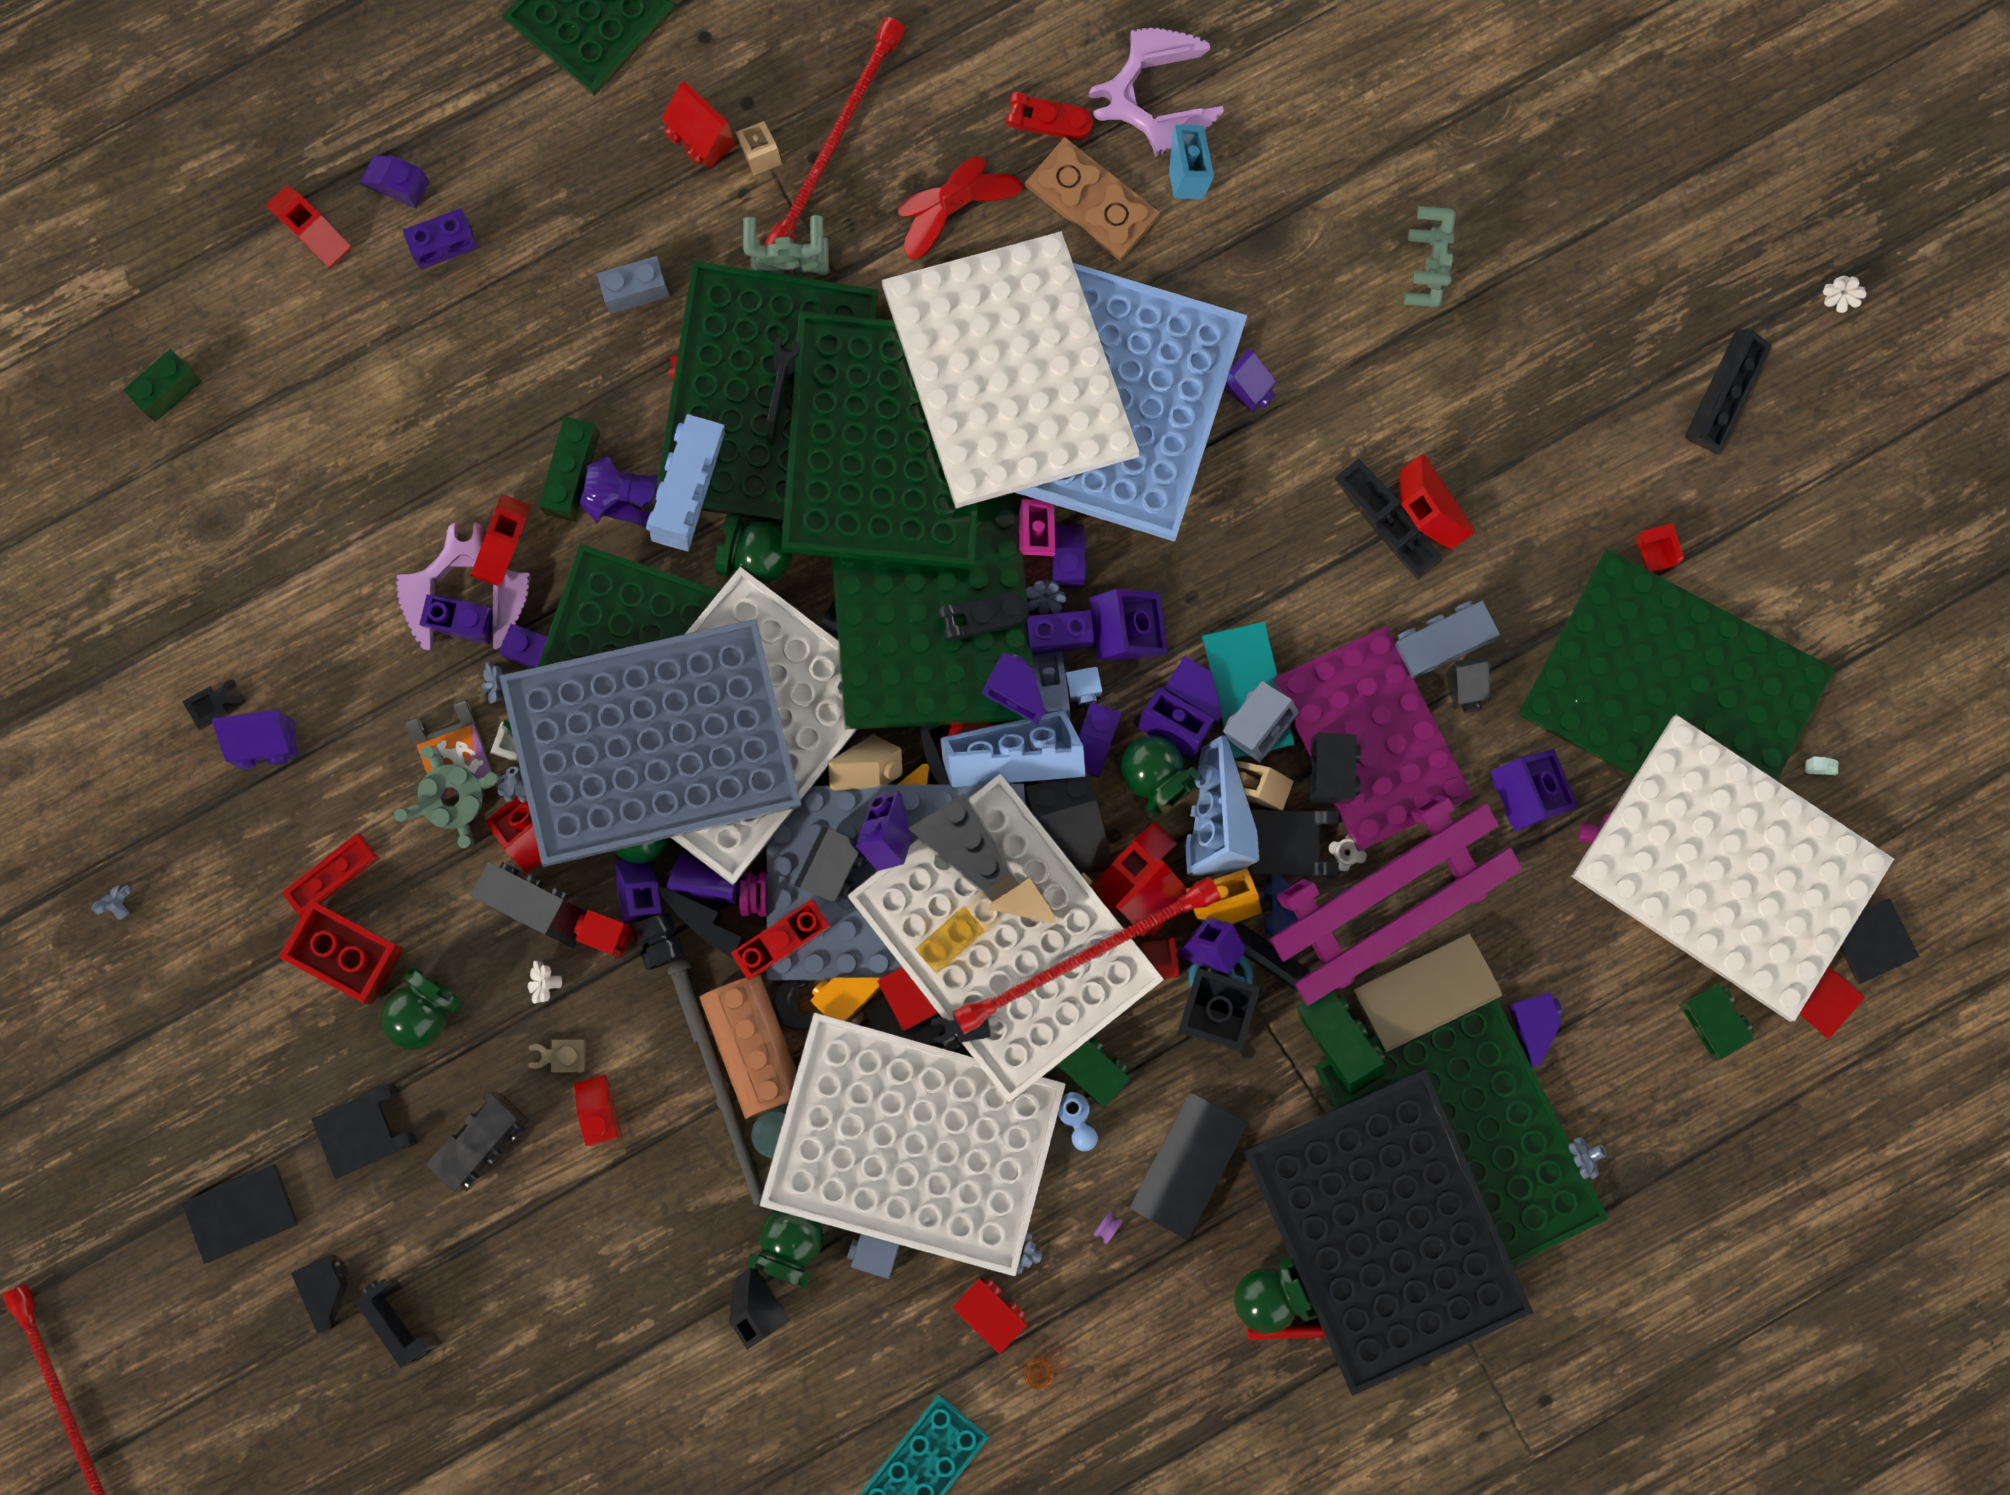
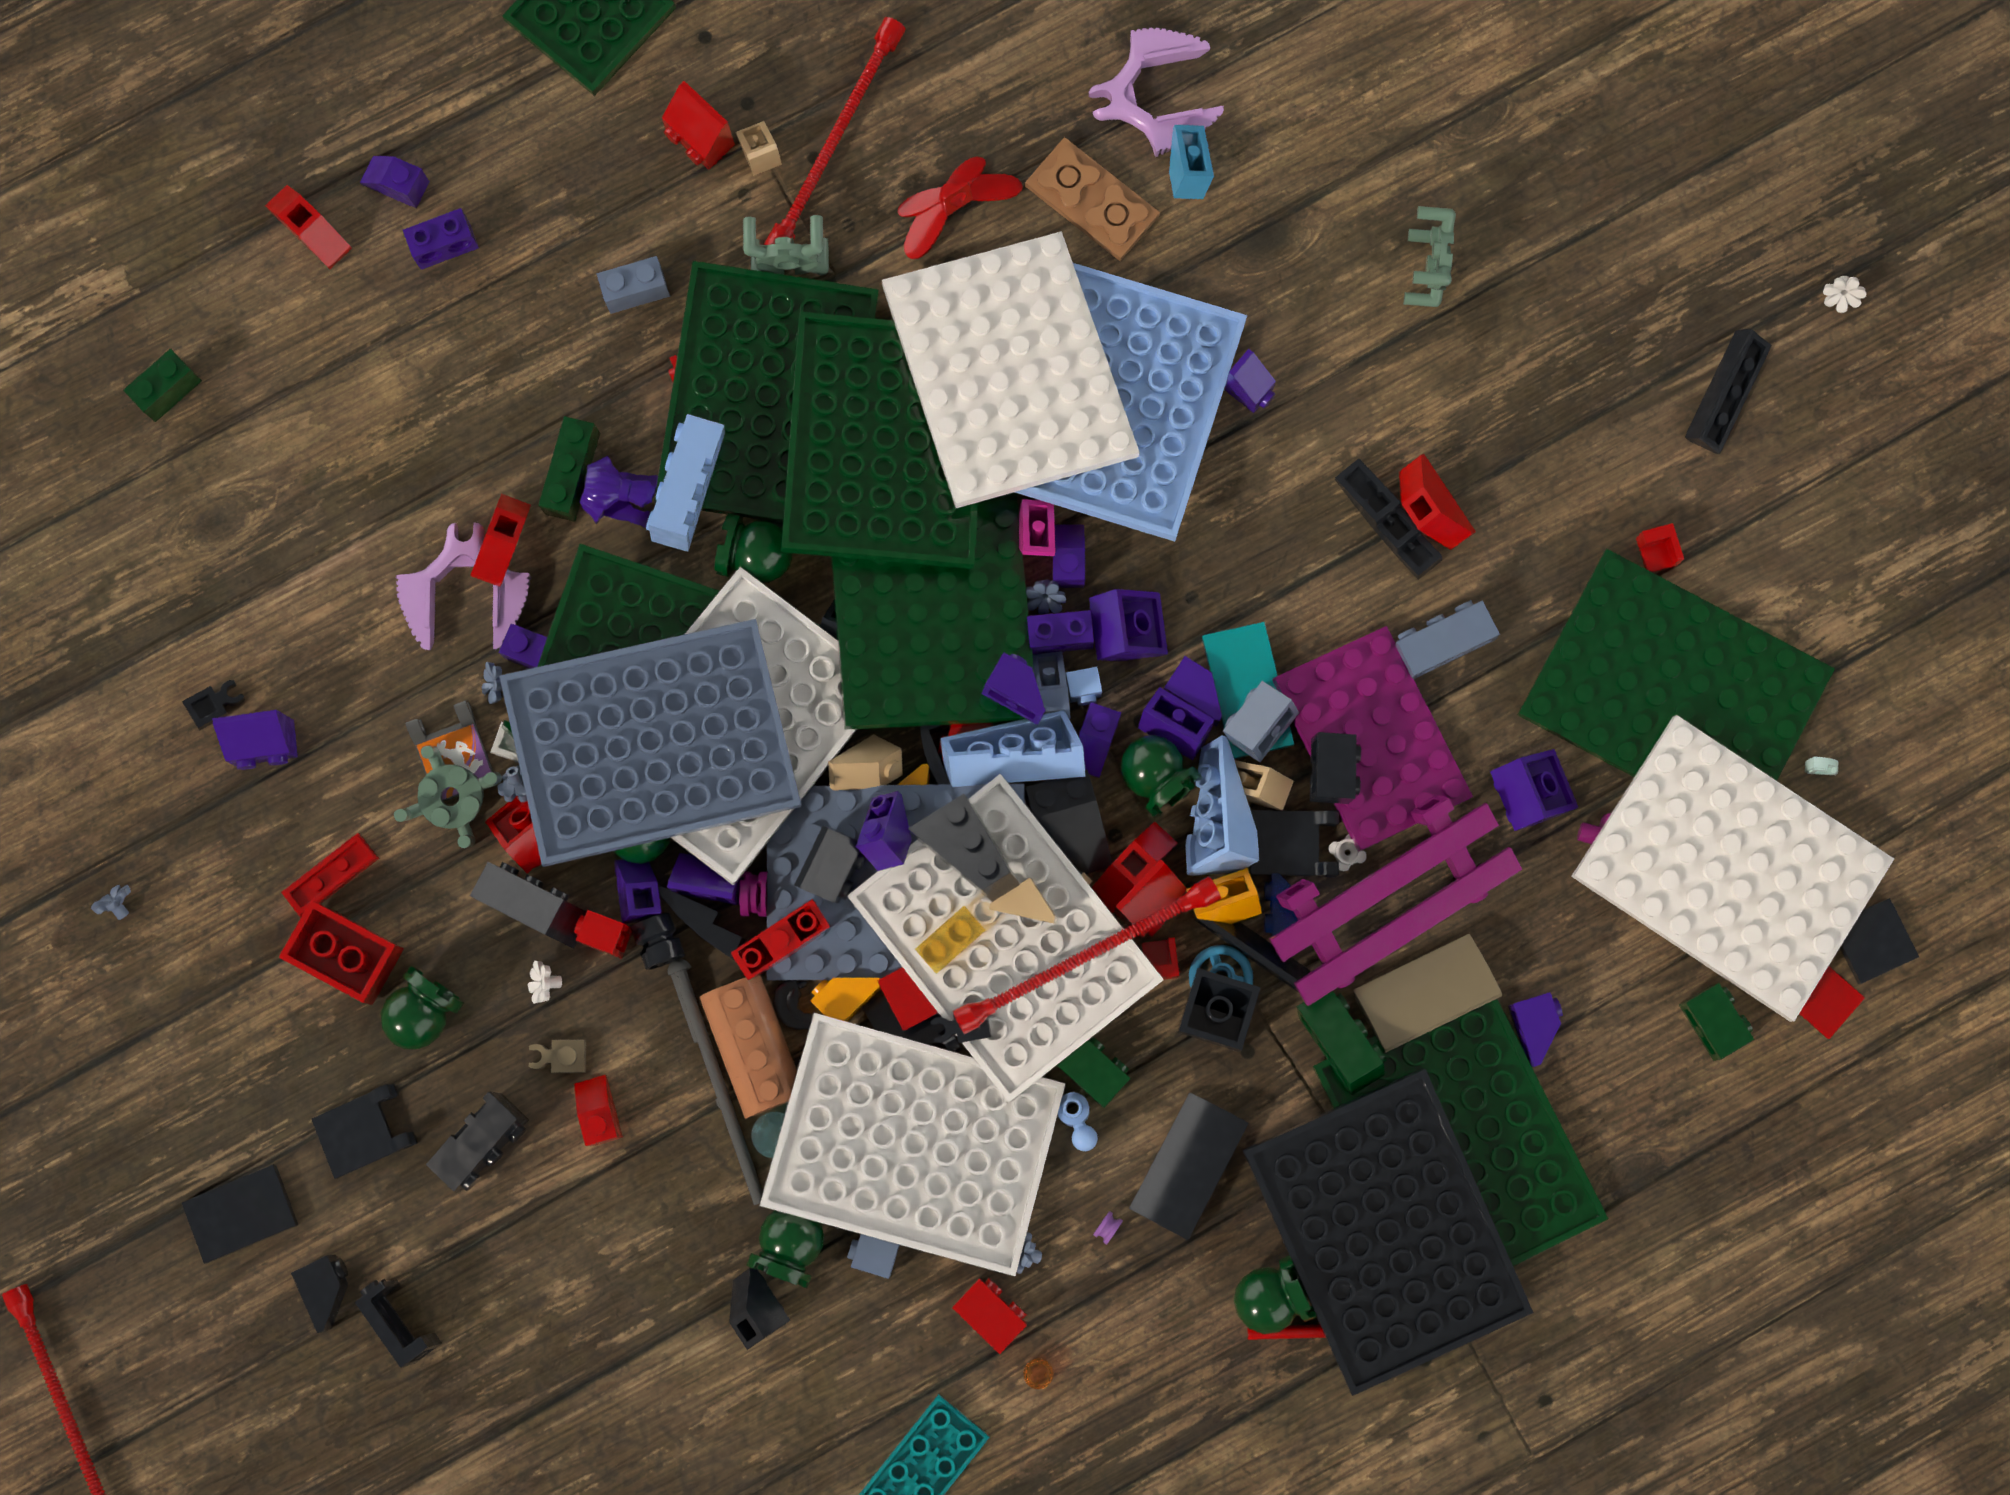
dark purple slope [419,594,493,645] -> none
black flag [767,338,800,440] -> none
black plate [937,593,1028,642] -> none
red plate [1005,92,1093,140] -> none
dark purple slope [1177,917,1246,974] -> none
black slope [1446,656,1490,713] -> none
sand blue plant [1569,1137,1607,1179] -> none

